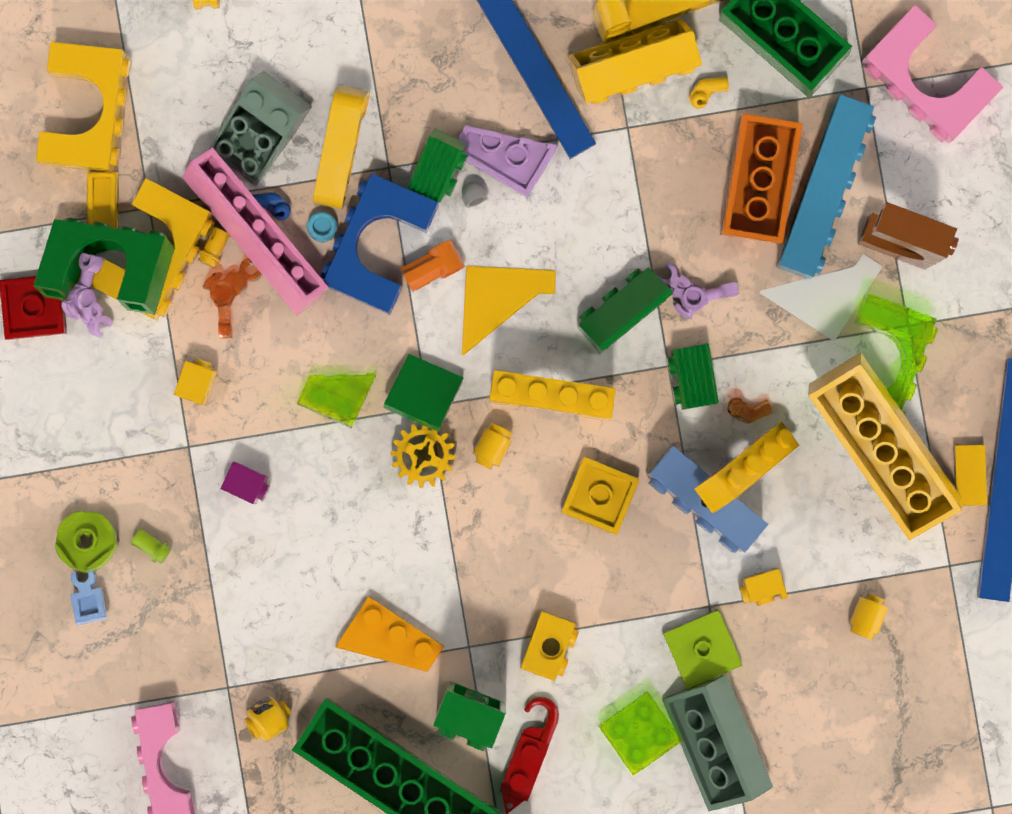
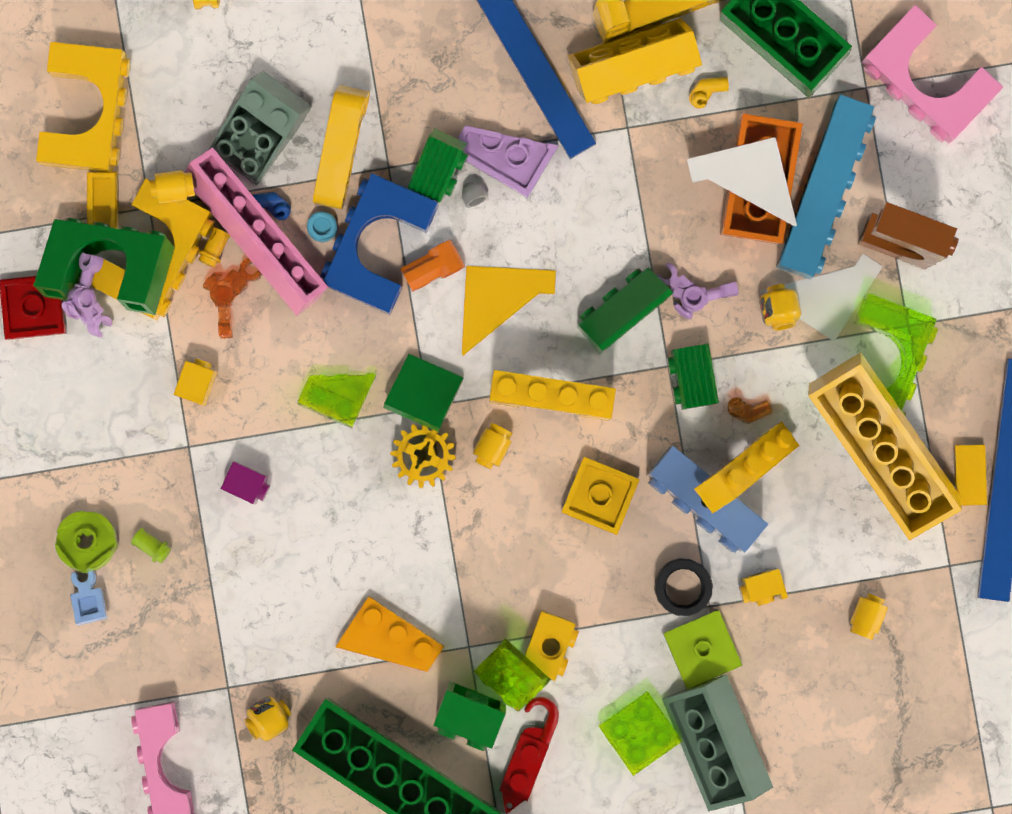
none -> yellow brick [149,170,195,204]
none -> clear neon green tile [474,638,551,712]
none -> black tyre [654,558,713,616]
none -> white sticker [687,137,797,226]
none -> yellow head [759,284,802,331]

